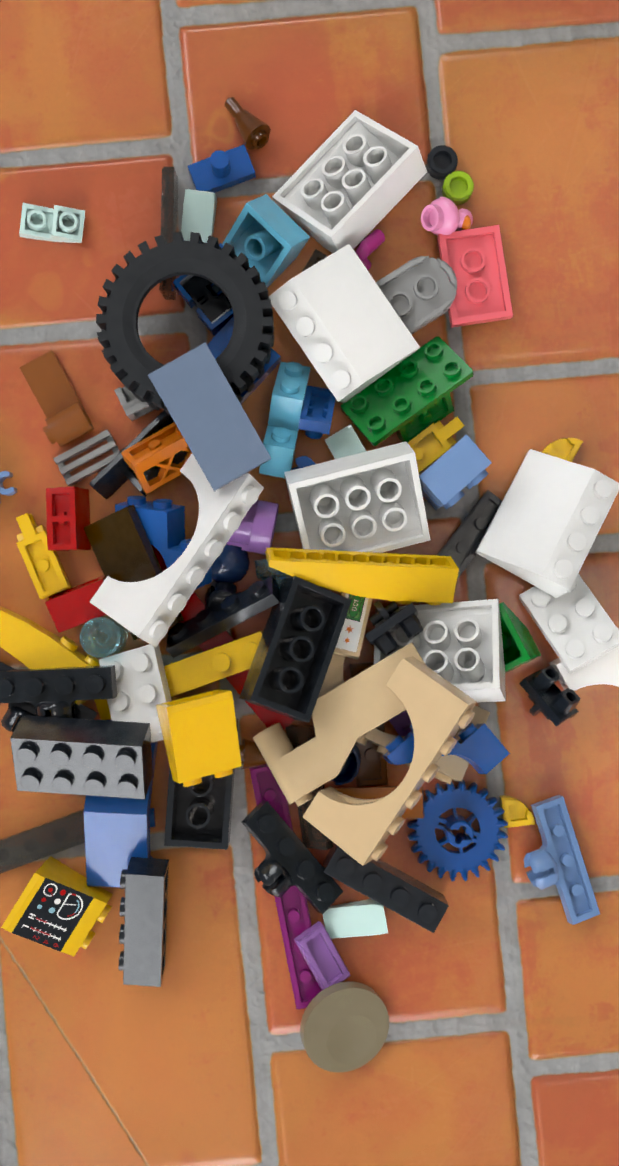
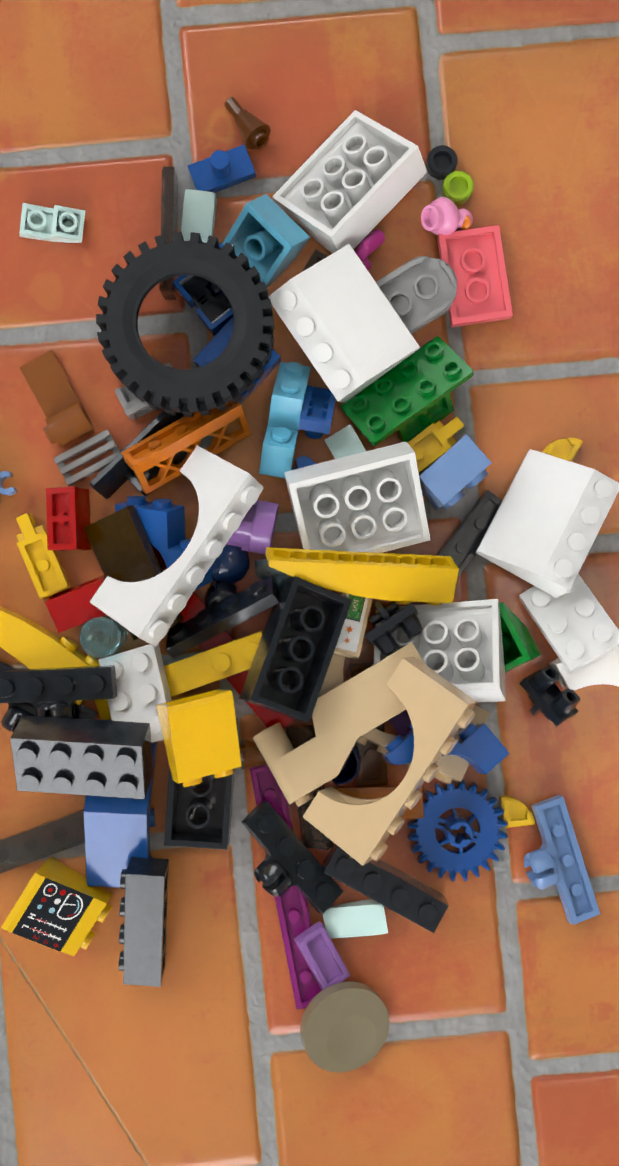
sand blue tile [148,342,271,491] -> none

